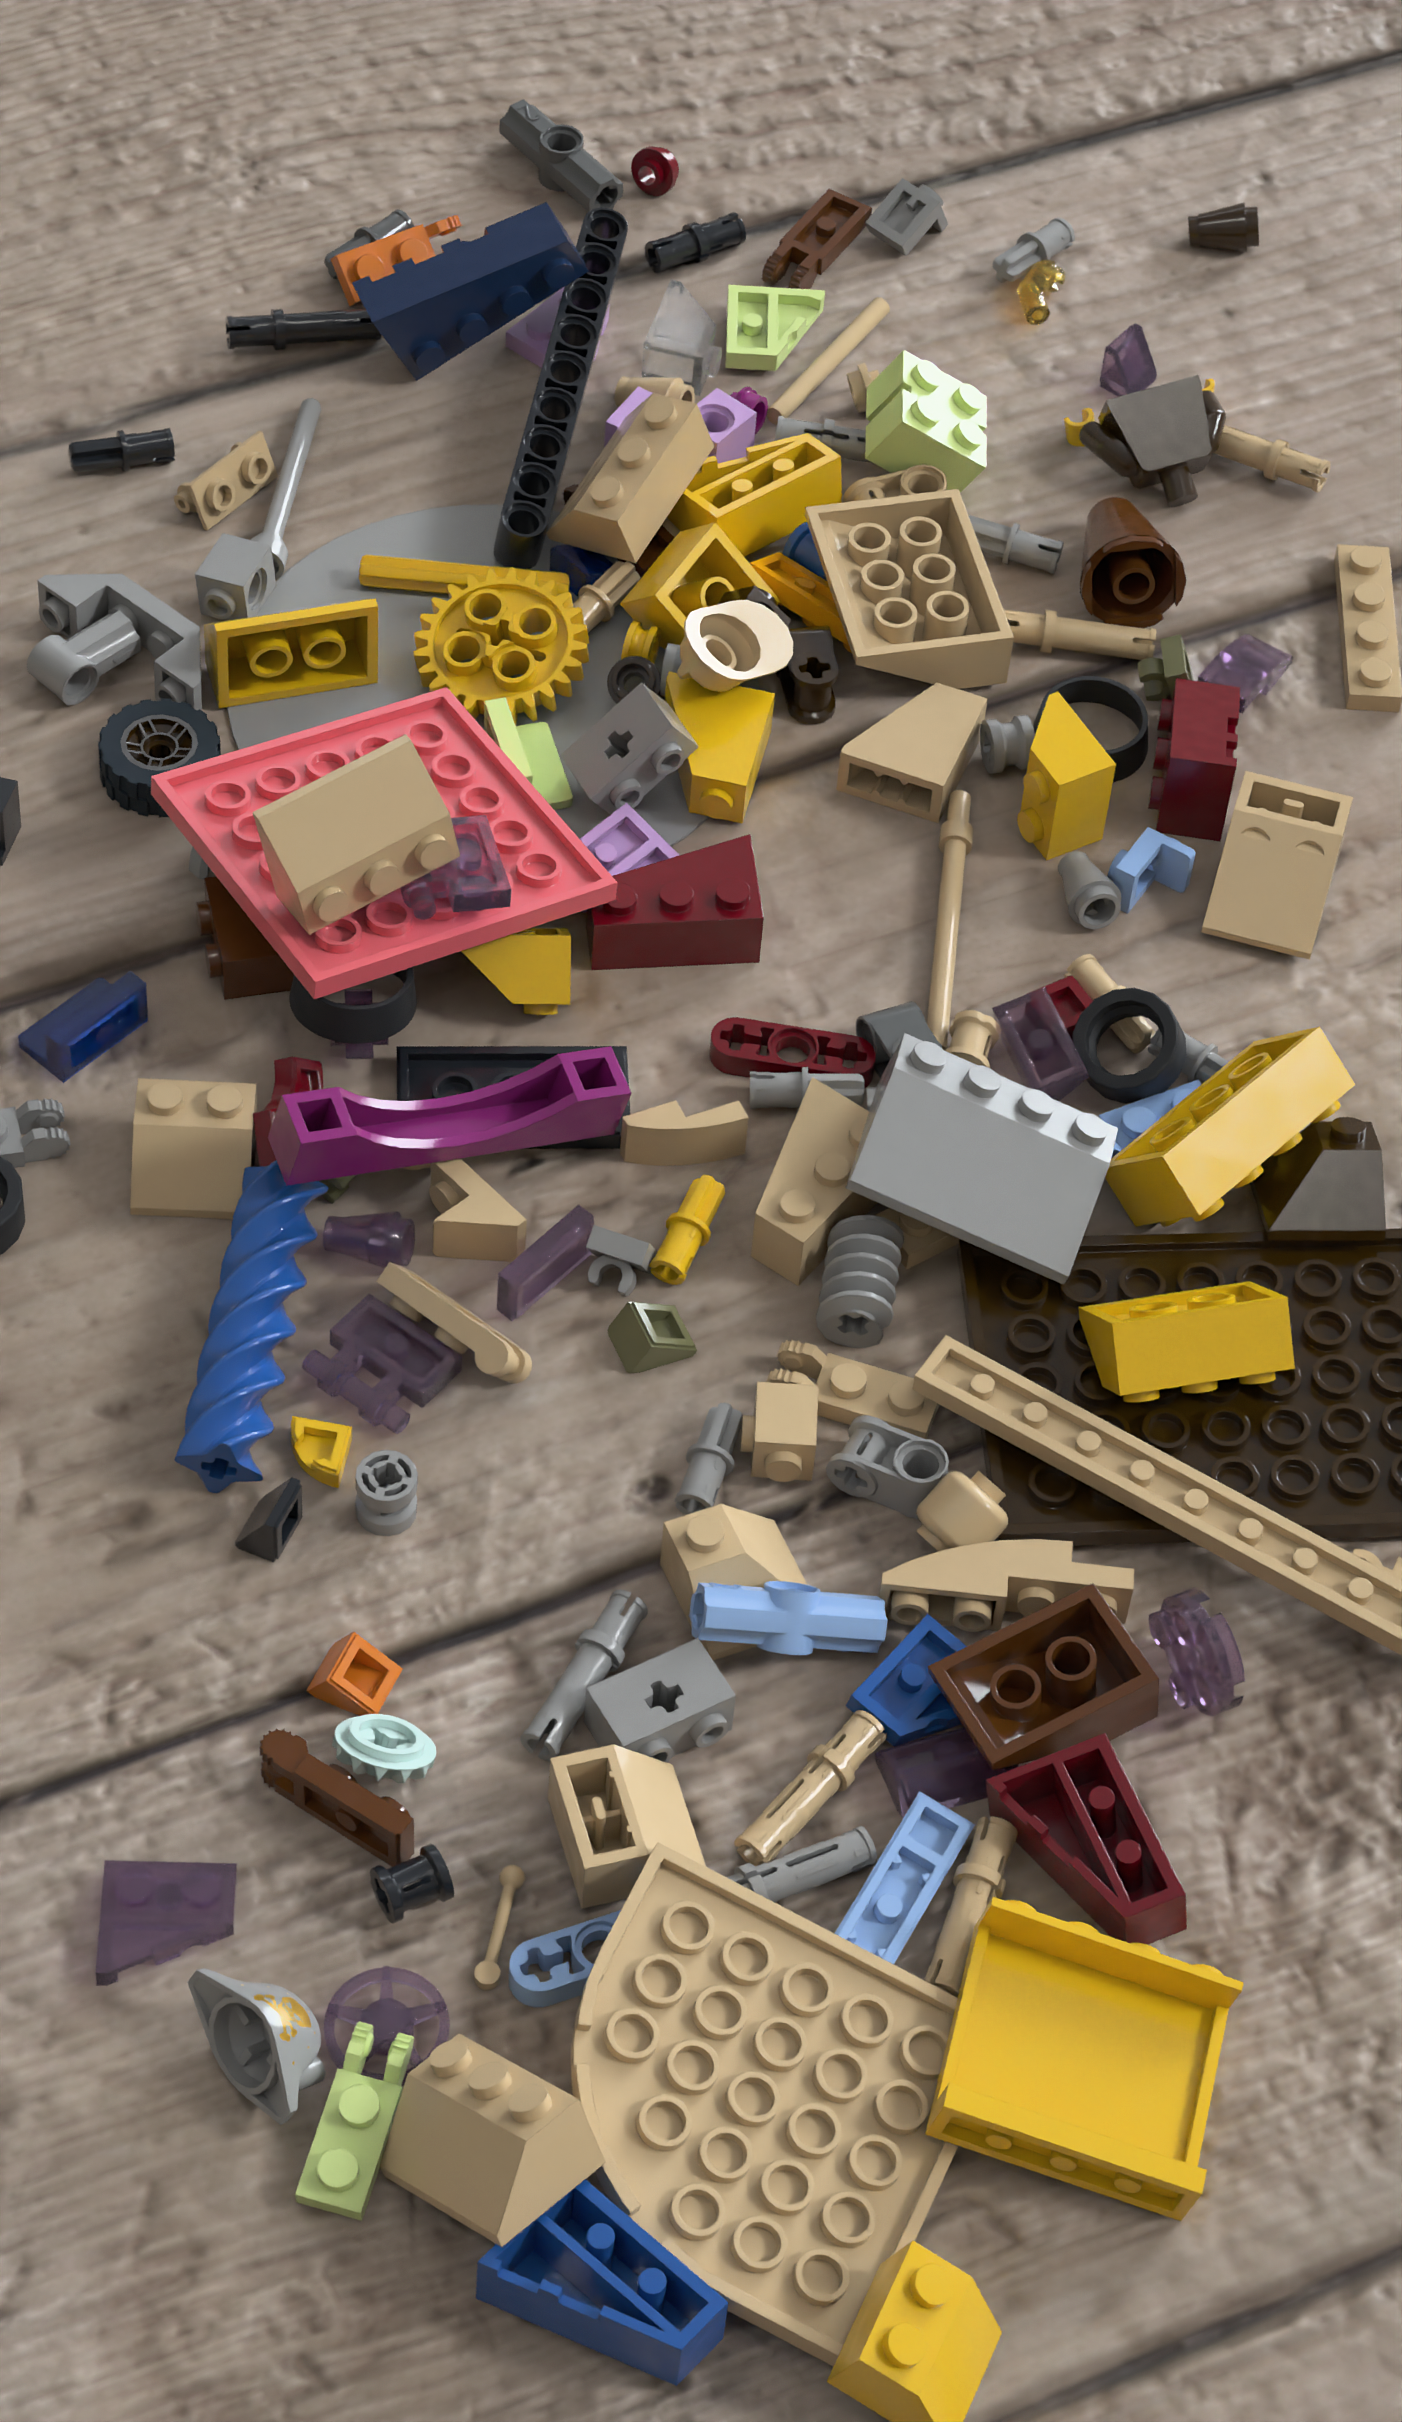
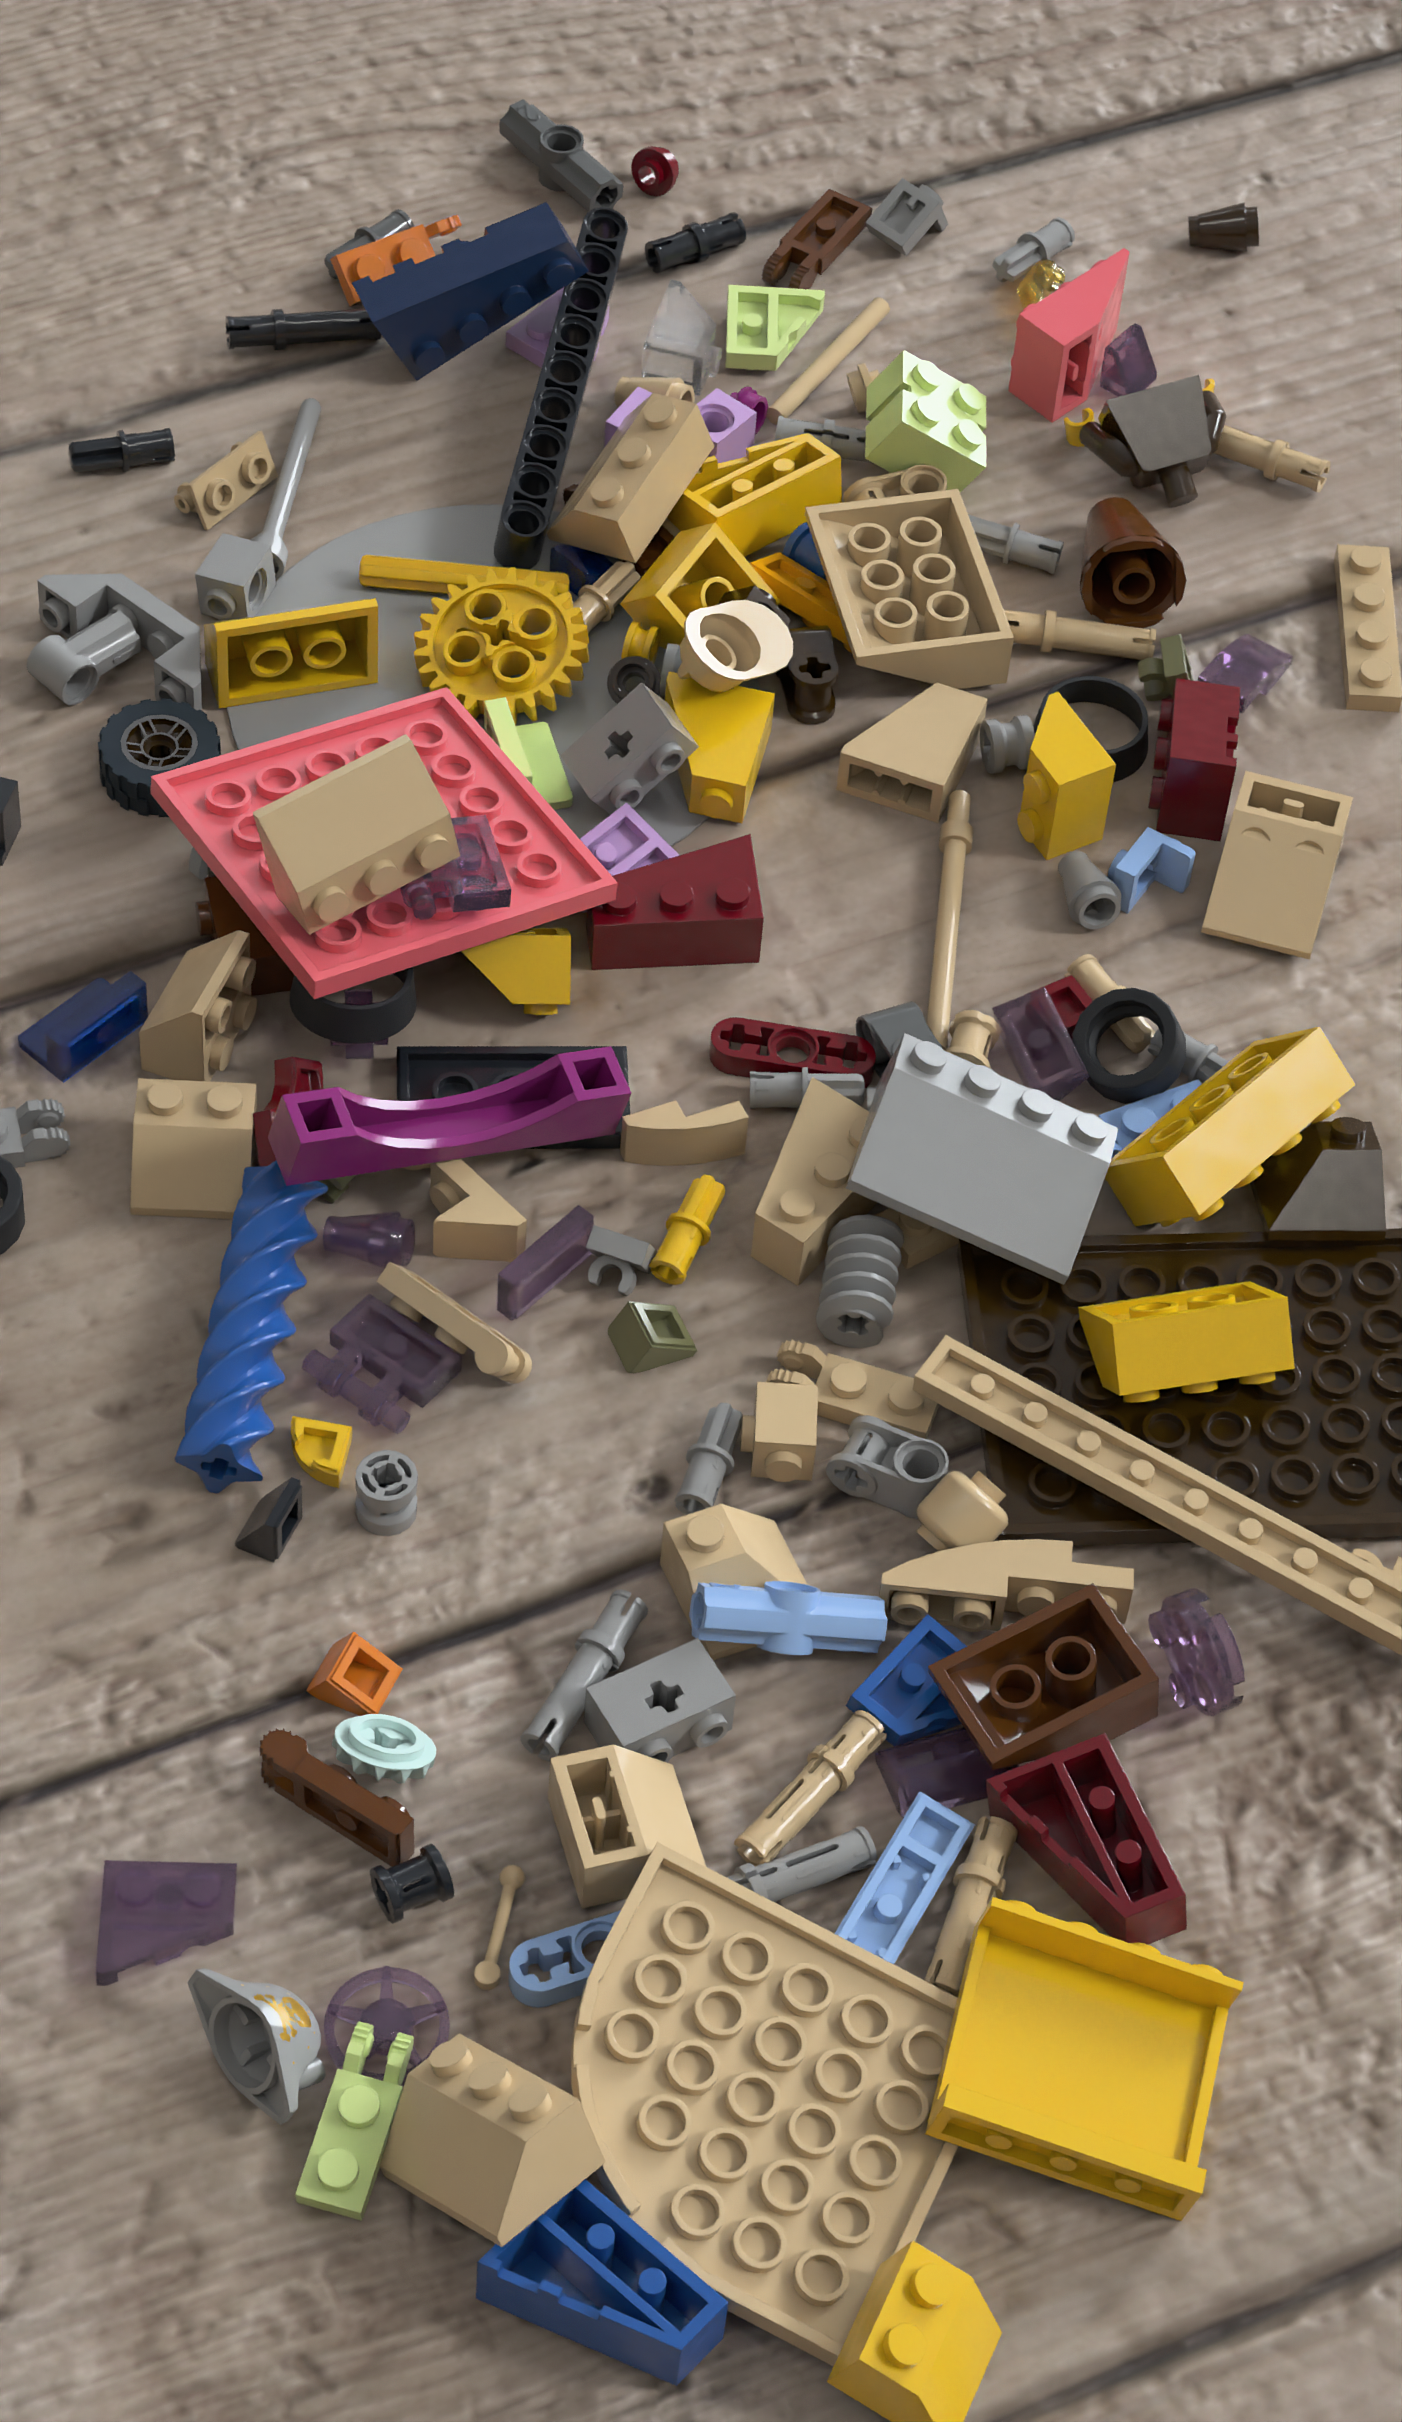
none -> tan slope [139,930,257,1081]
none -> coral slope [1008,248,1129,423]

